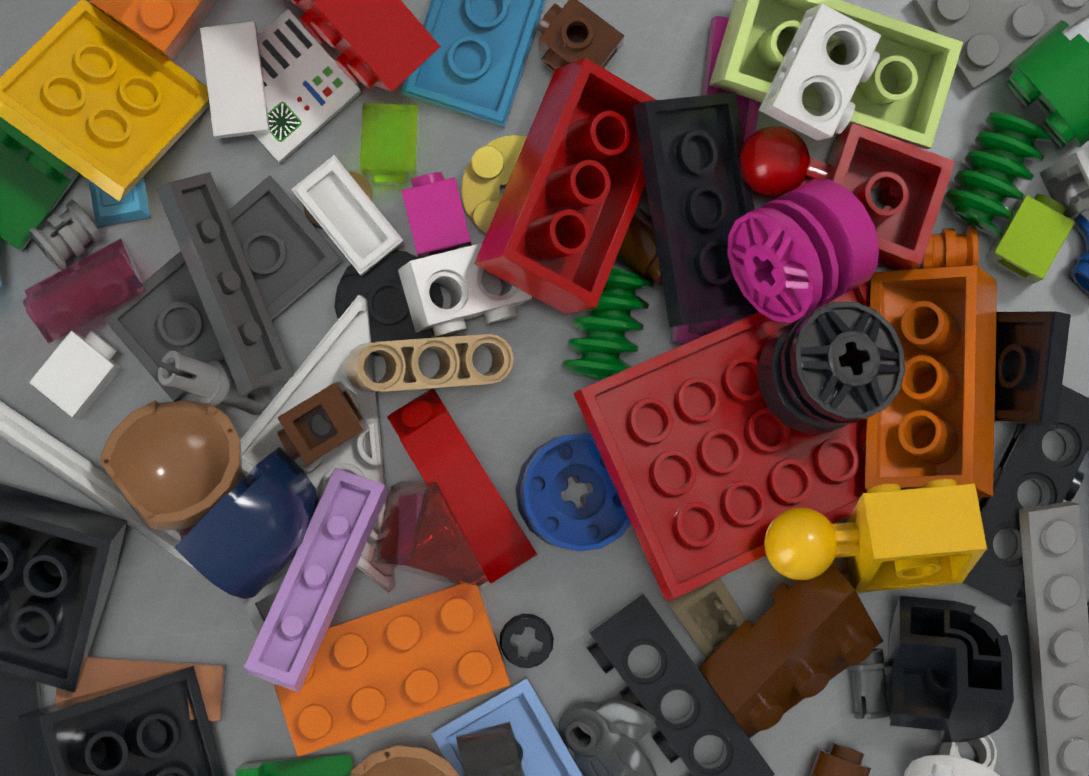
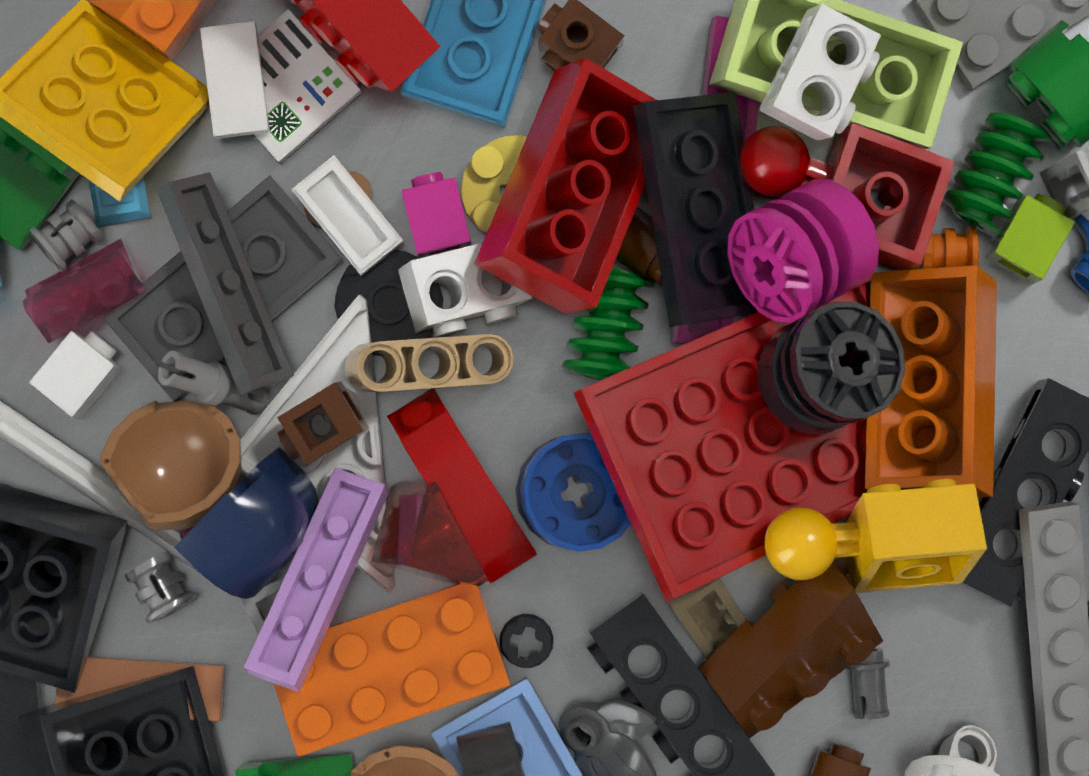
clear neon green brick [360,103,420,186] -> none
black brick [886,596,1014,742] -> none
black tile [994,311,1071,426] -> none
none -> light grey bush [124,551,196,624]

